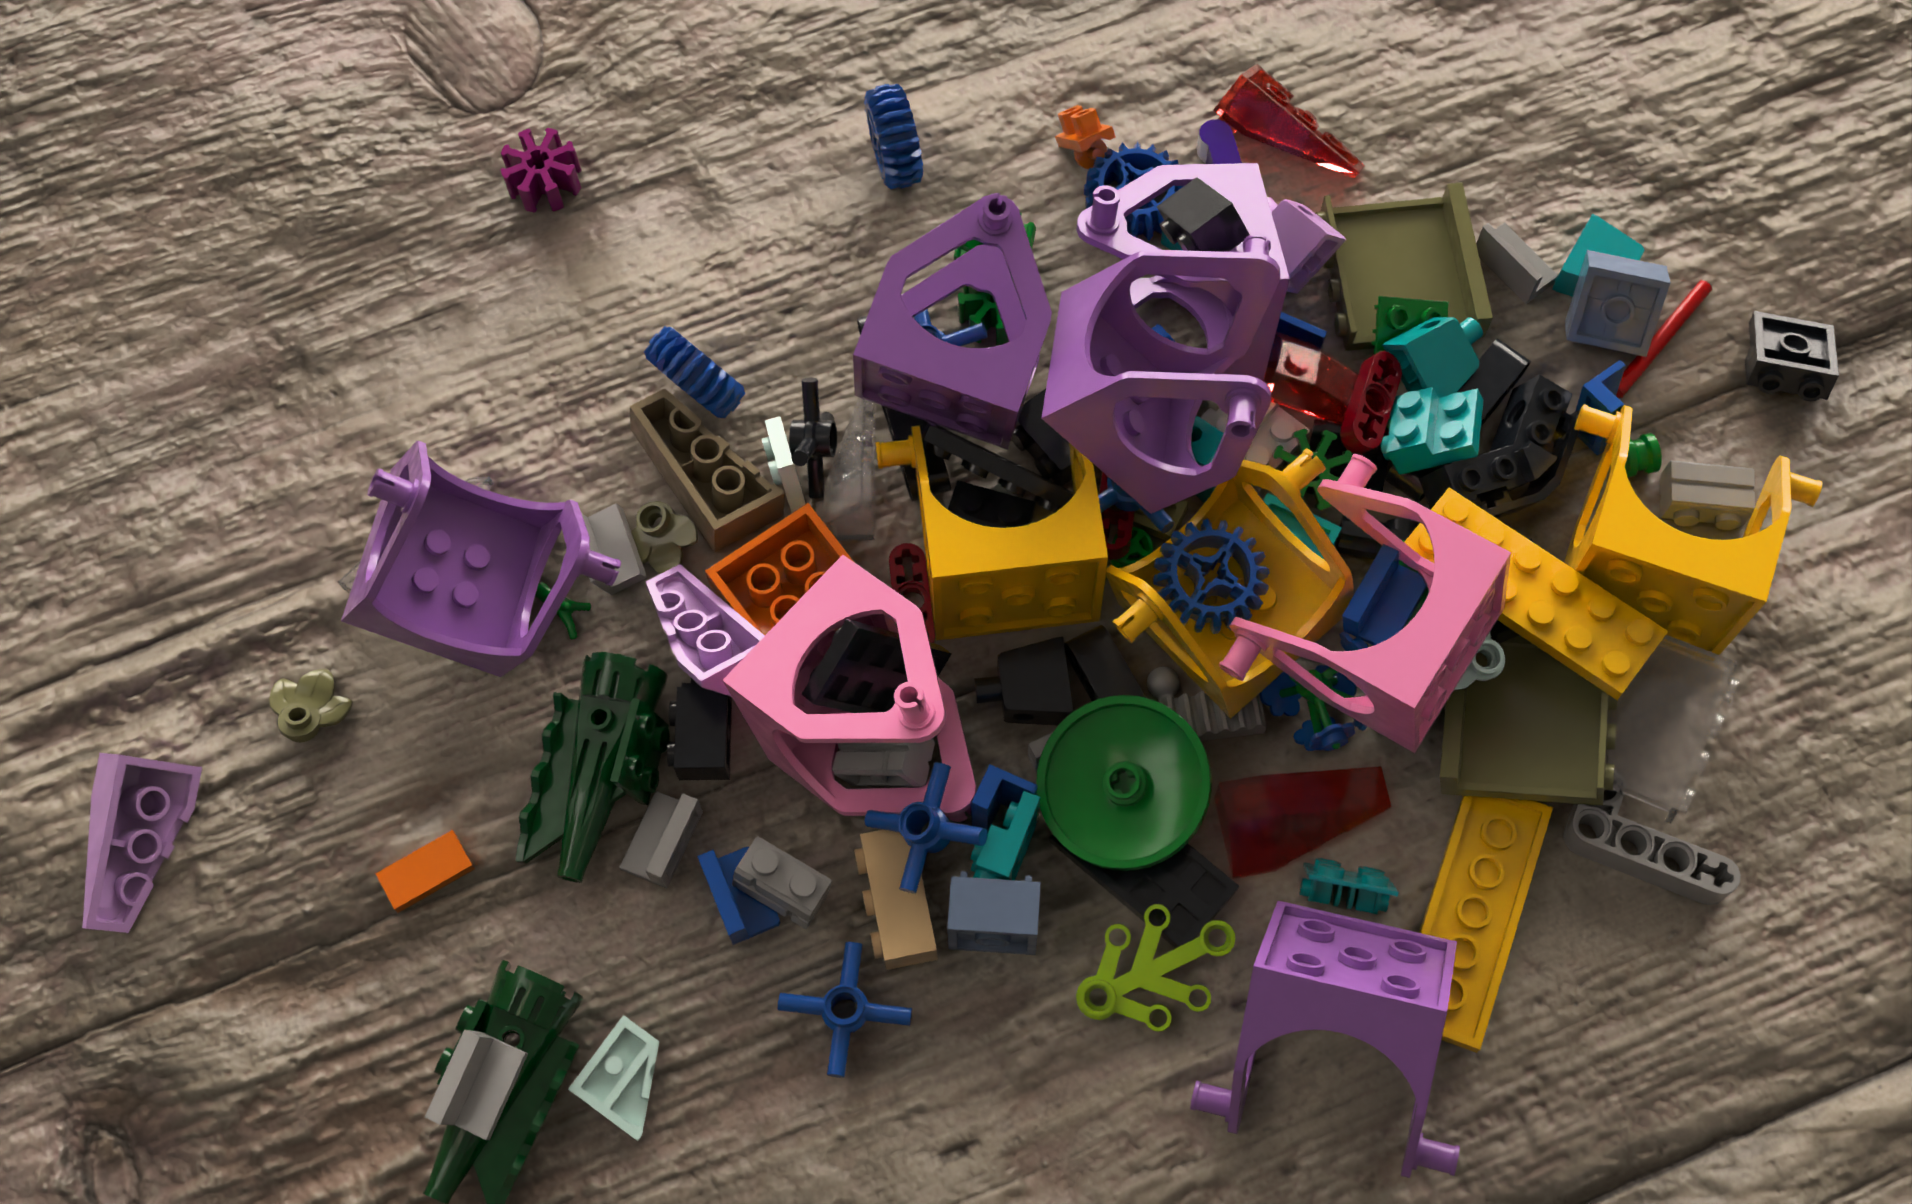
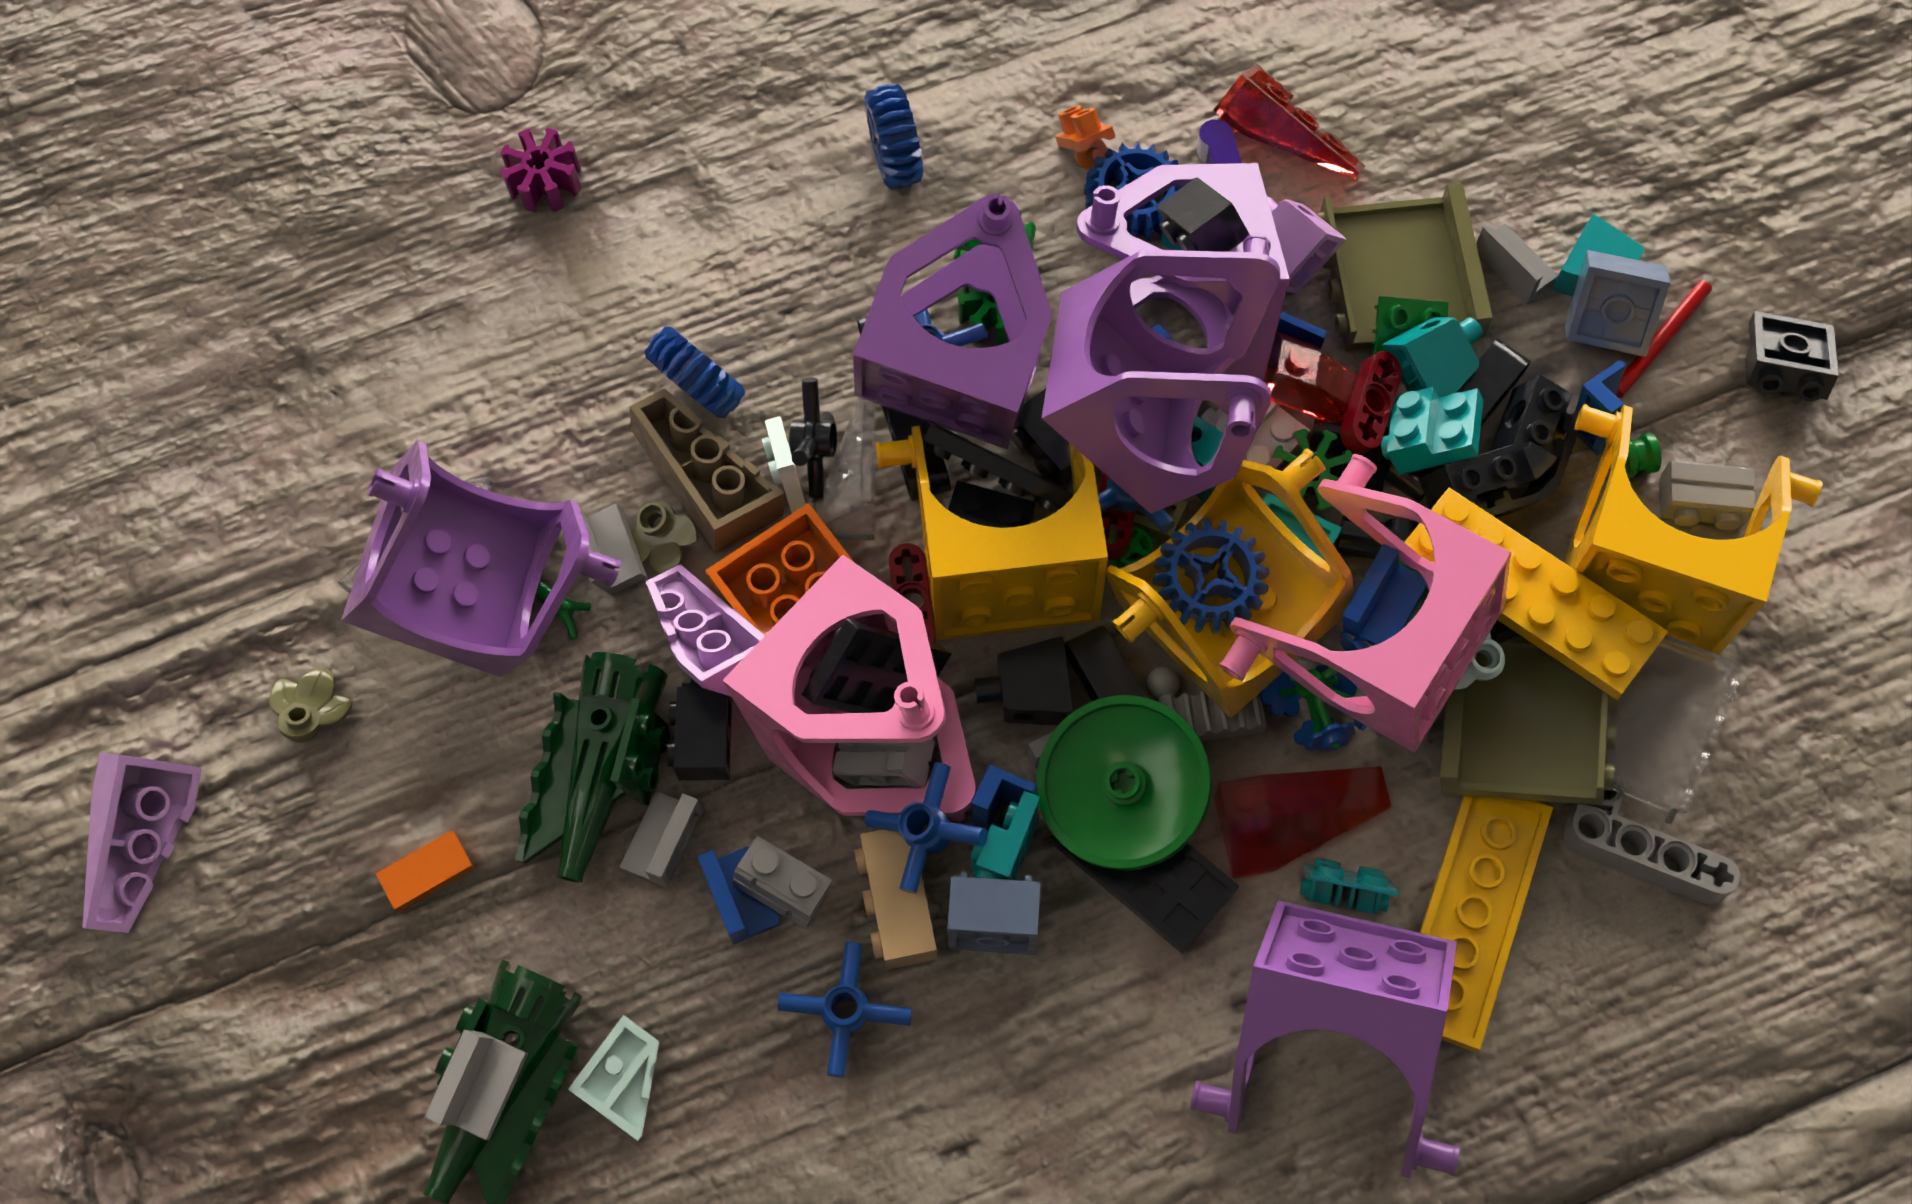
lime plant [1076,904,1236,1032] -> none

